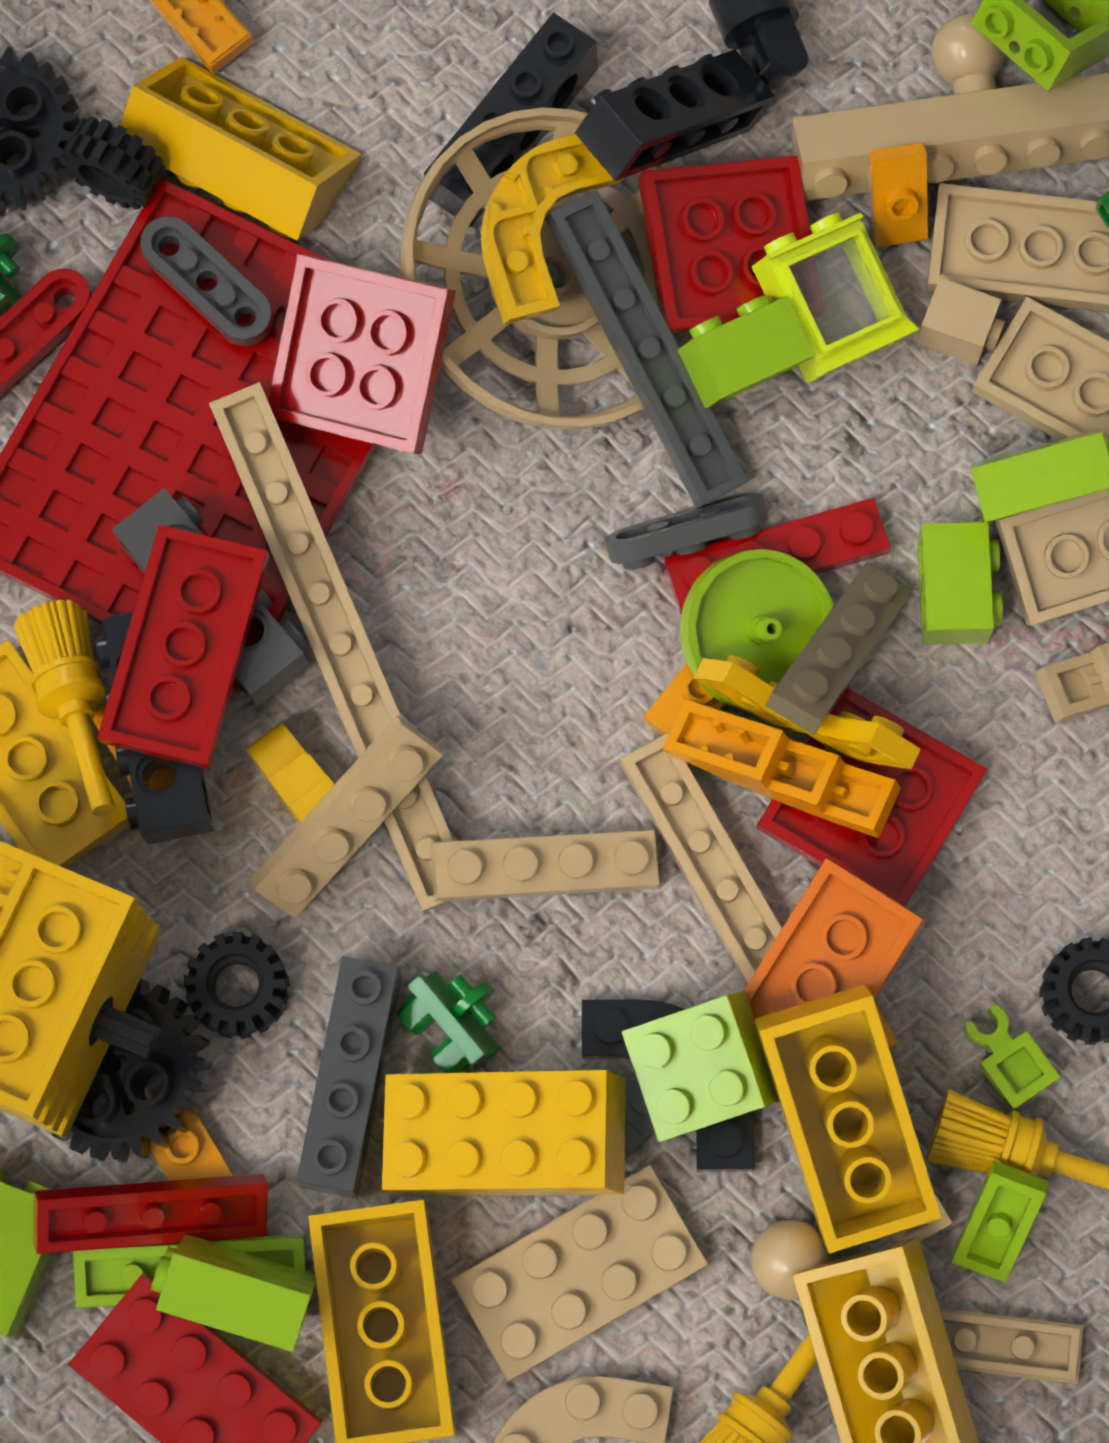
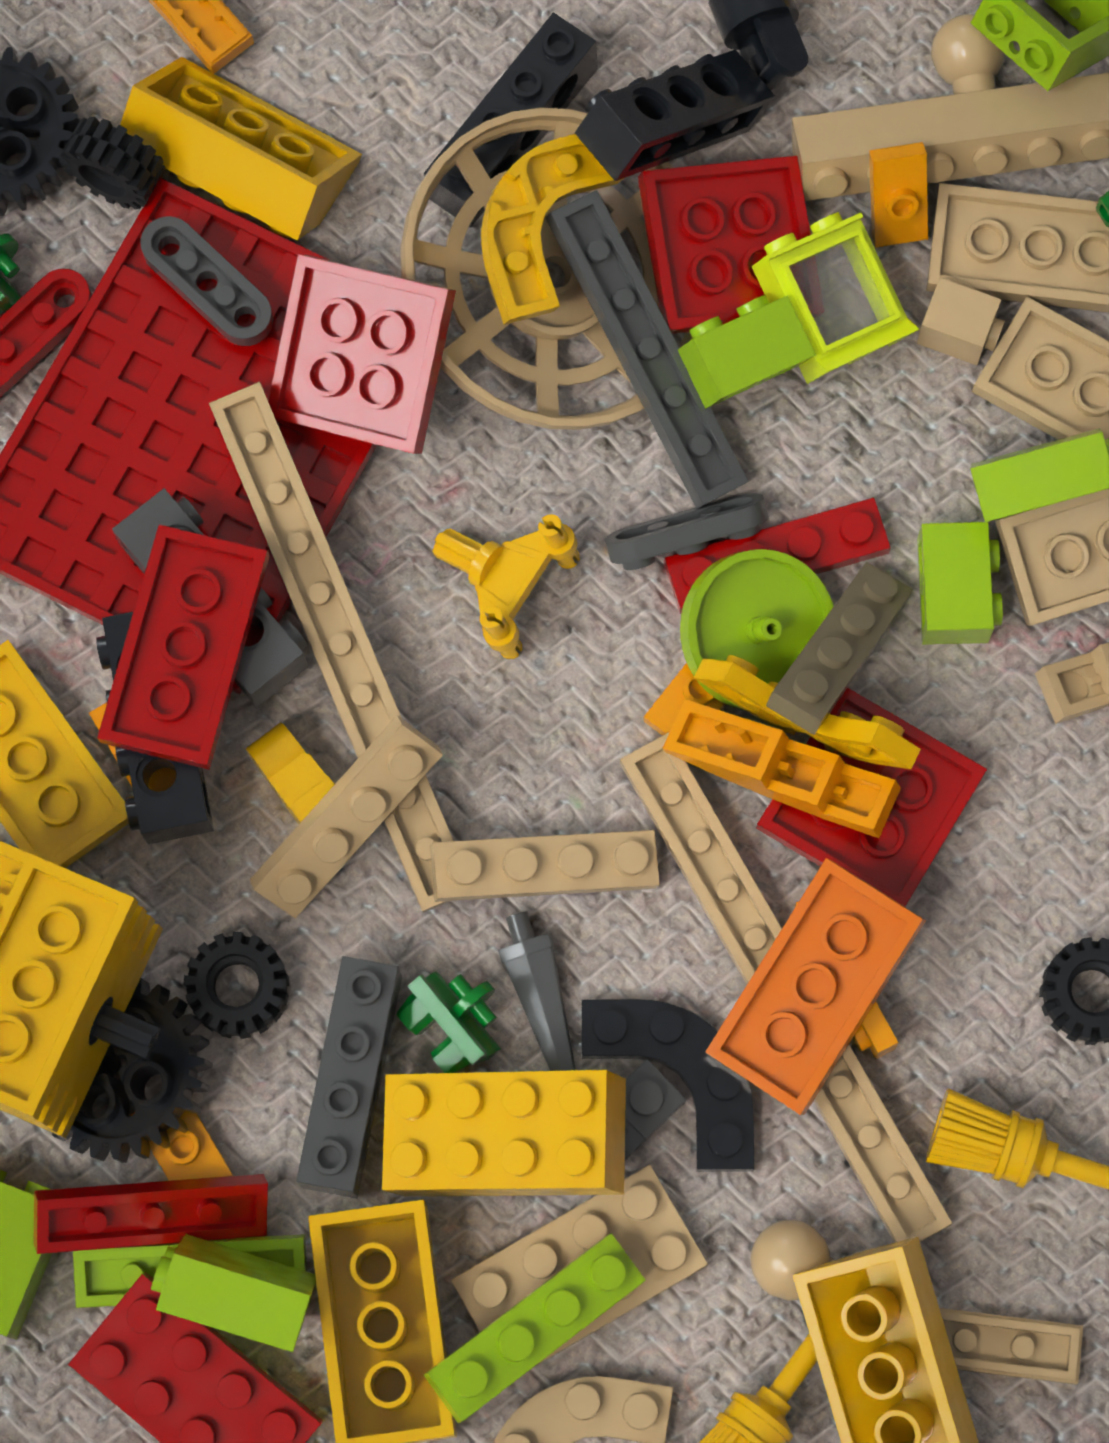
yellow piece [14,600,114,816] -> none
lime brick [622,991,779,1142] -> none
yellow brick [753,984,941,1254] -> none
lime plate [951,1160,1048,1283] -> none
lime plate [963,1004,1060,1111] -> none
none -> lime plate [424,1233,646,1423]
none -> yellow axle [432,514,580,660]
none -> dark grey bar [498,911,576,1071]

